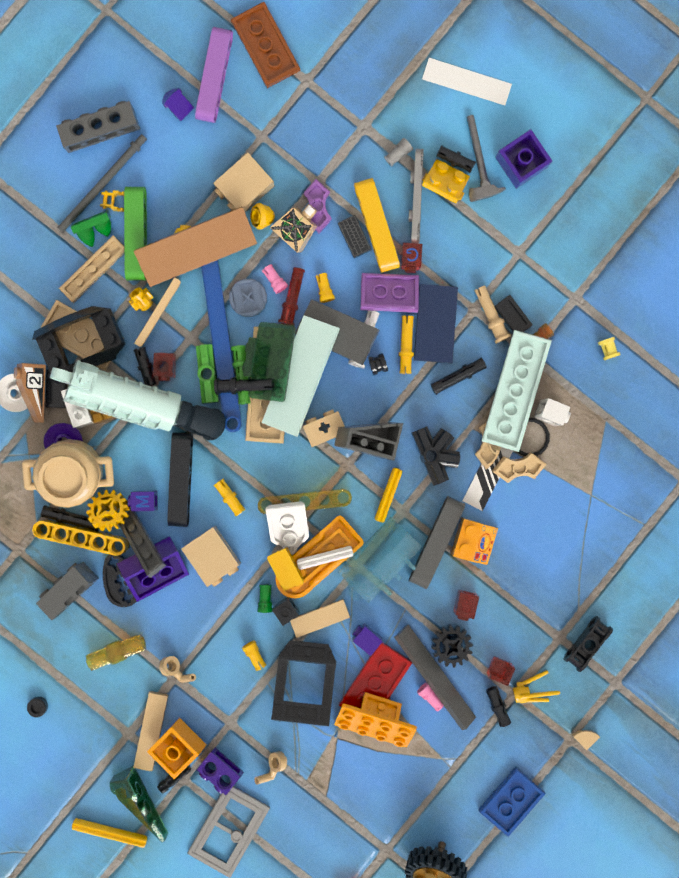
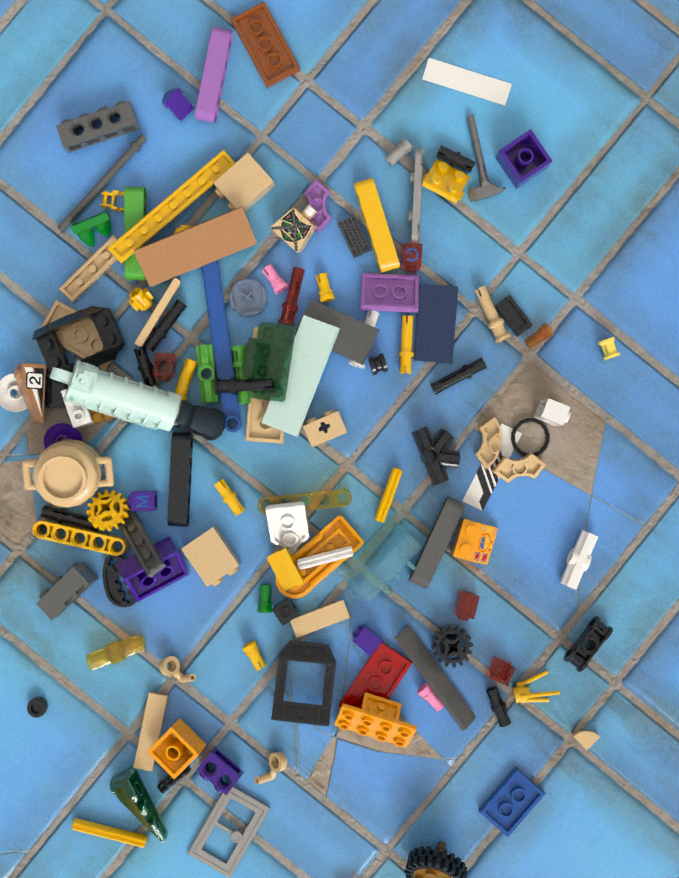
yellow cone [250,203,275,230] -> none
dark grey wedge [334,422,403,461] -> none
light aqua tile [481,330,552,452] -> none
none -> yellow tile [108,150,235,264]
none -> black pin [143,299,187,352]
none -> yellow pin [174,358,197,401]
none -> white piece [560,530,598,589]

